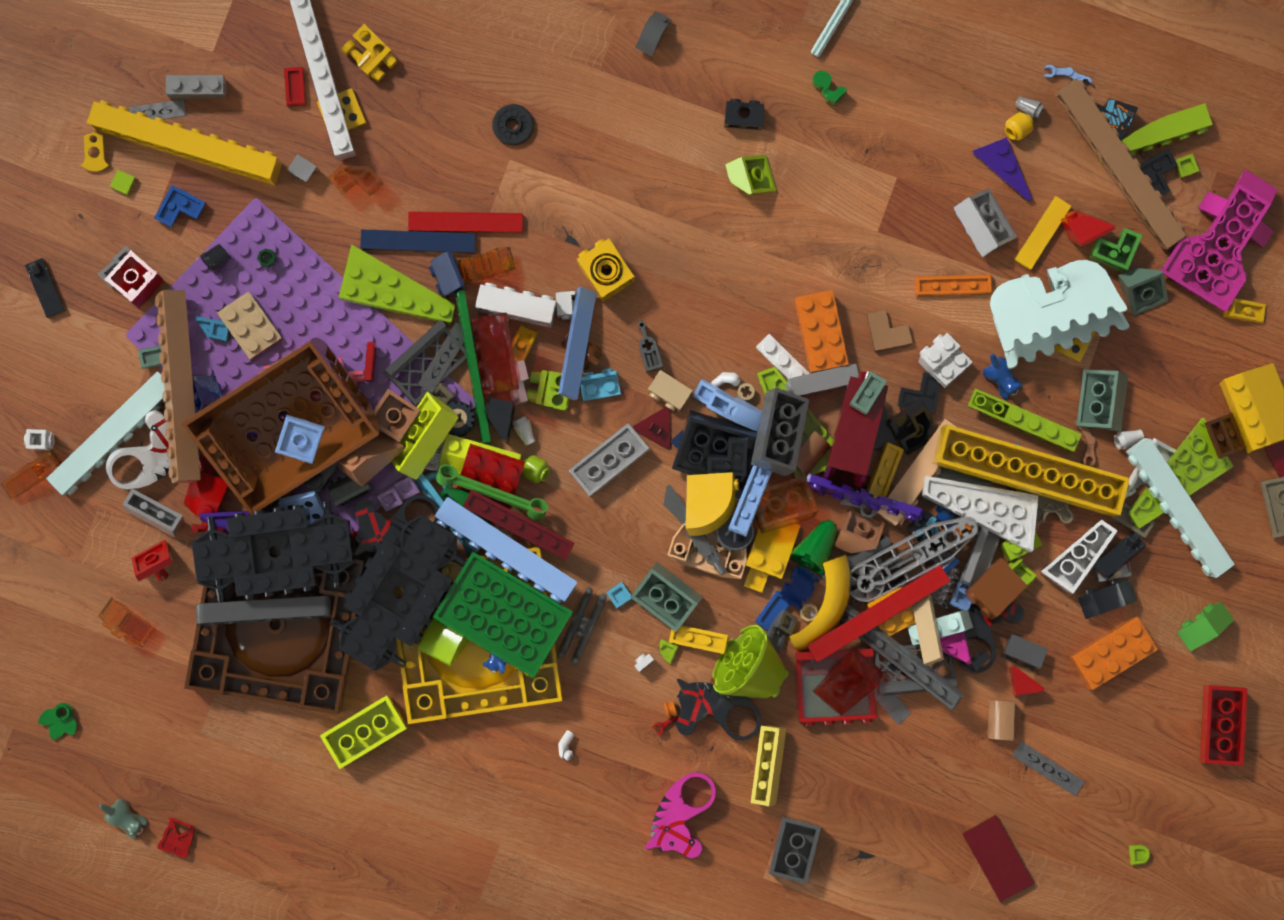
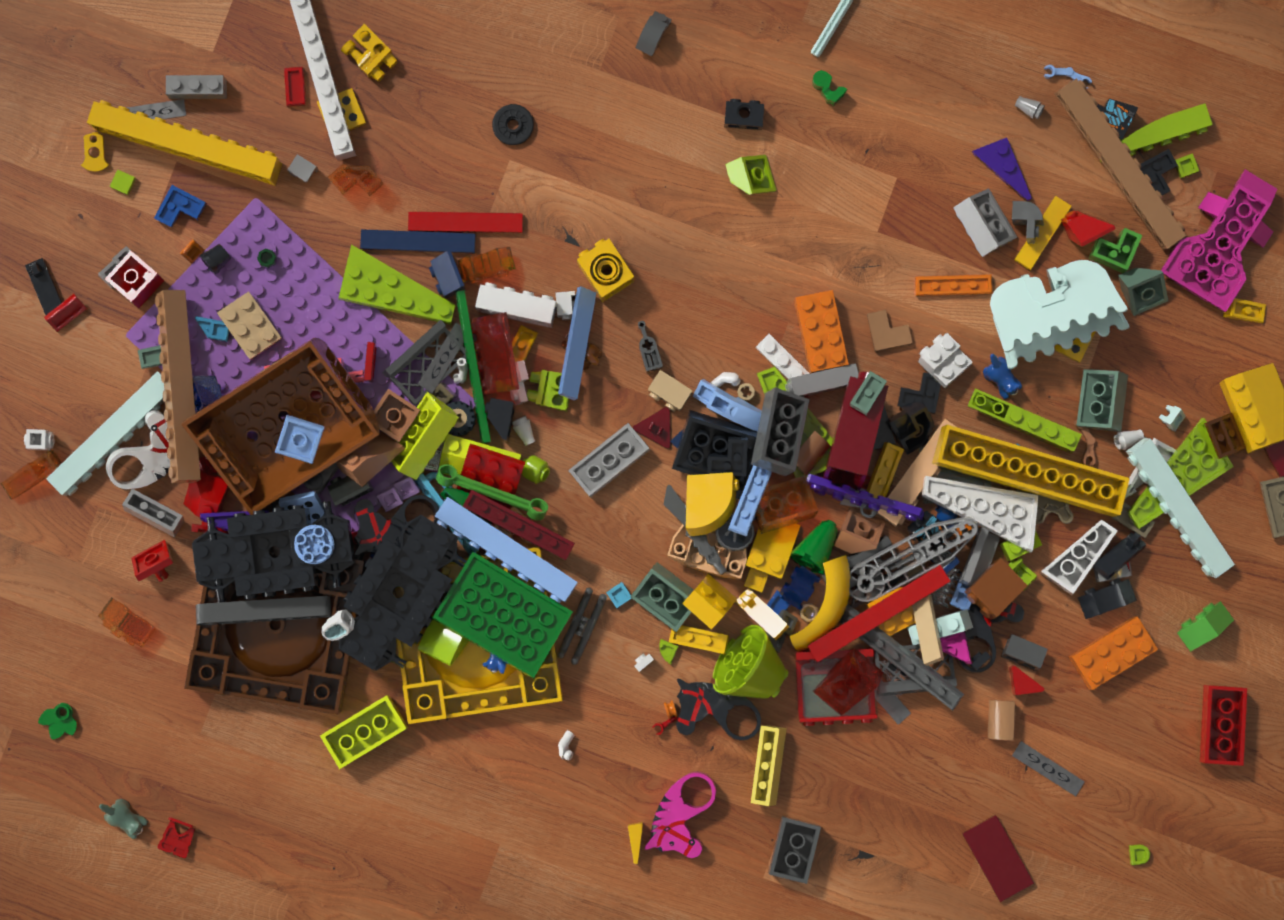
medium azure bracket [580,368,621,402] -> none
yellow head [1005,112,1033,141] -> none
none -> red tile [44,294,87,332]
none -> orange slope [180,239,205,264]
none -> light blue tile [294,525,335,564]
none -> white rock [322,609,355,641]
none -> white arm [453,358,468,384]
none -> yellow slope [628,822,643,864]
none -> yellow slope [682,574,737,629]
none -> hinge [735,588,789,640]
none -> dark grey brick [1012,201,1044,244]
none -> light aqua tile [1159,405,1186,431]

